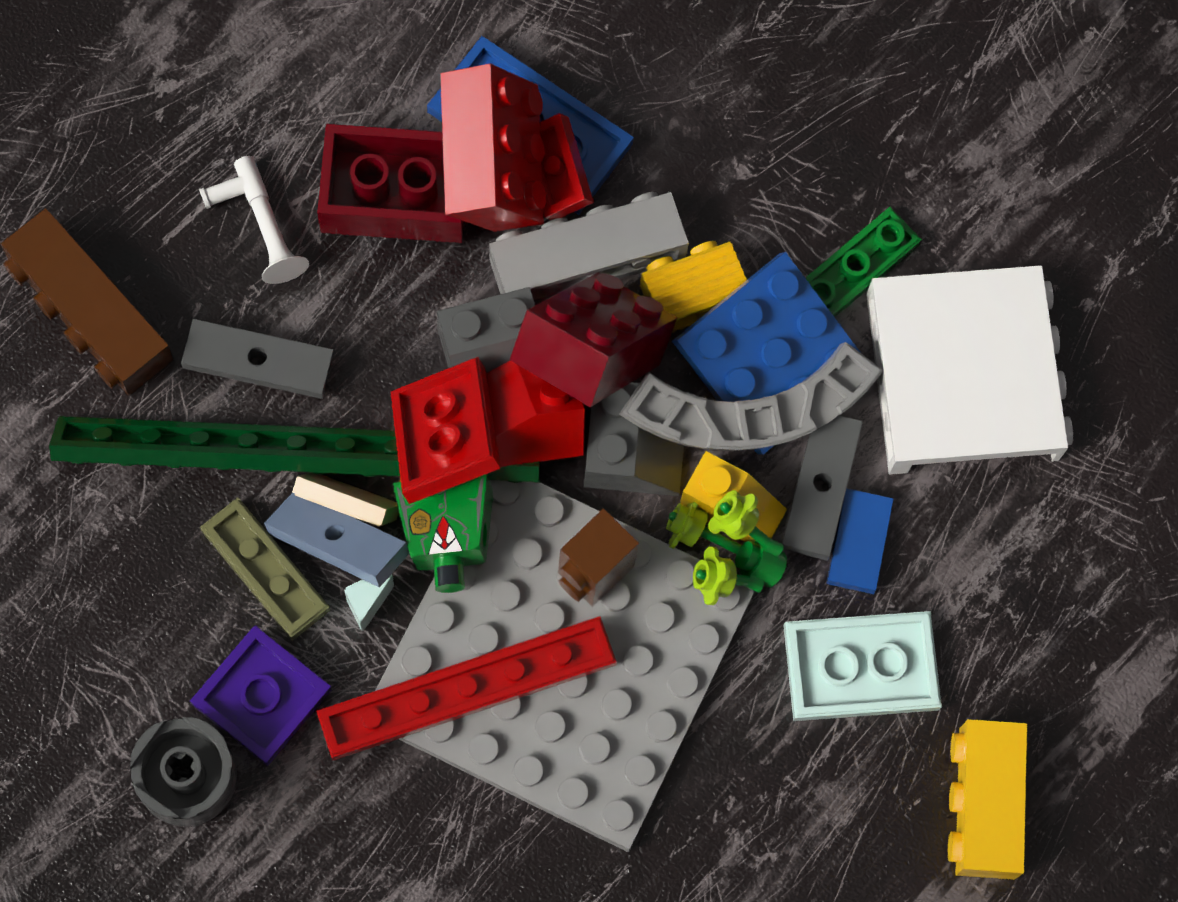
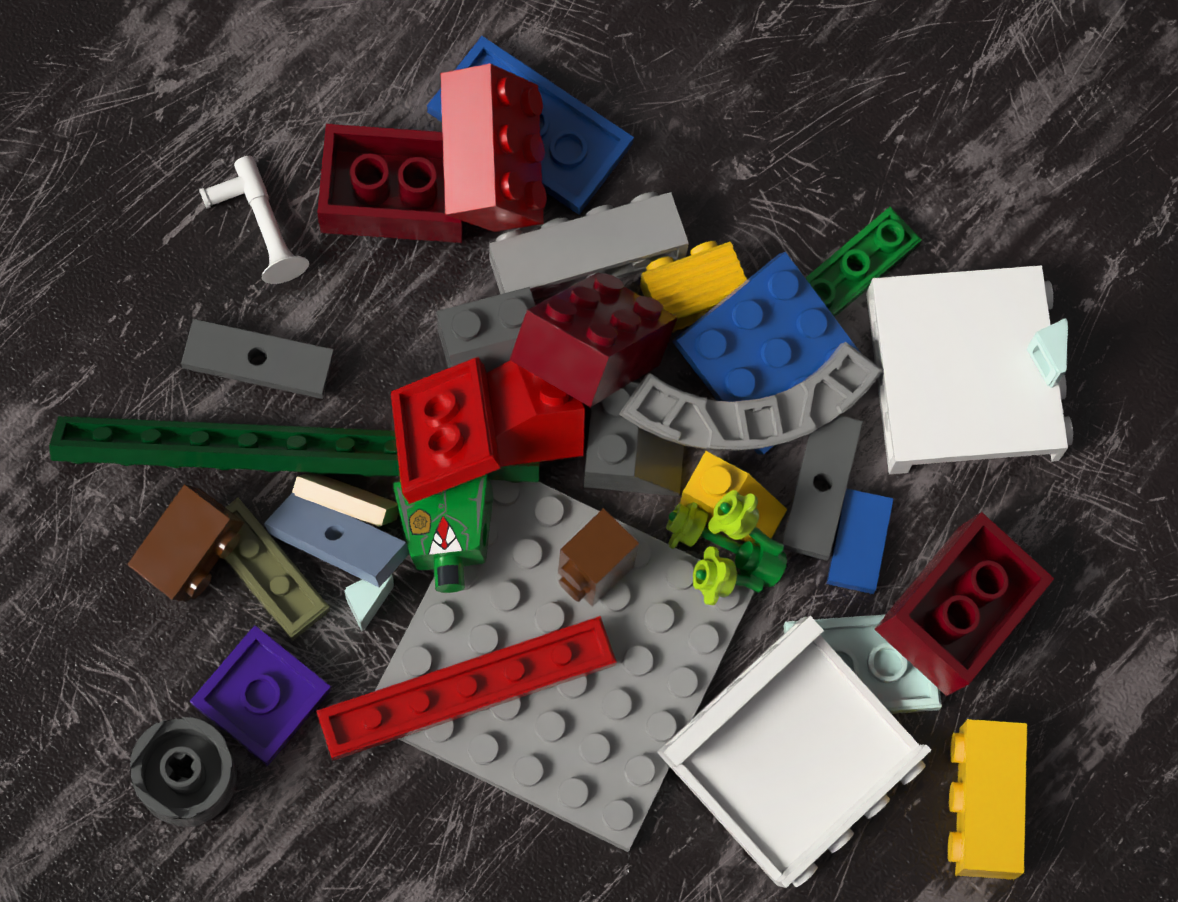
reddish brown brick [0,208,173,396] -> none
red plate [540,113,594,220] -> none
none -> reddish brown brick [127,484,245,602]
none -> white panel [657,616,931,888]
none -> dark red brick [874,512,1054,696]
none -> light aqua slope [1027,318,1068,388]

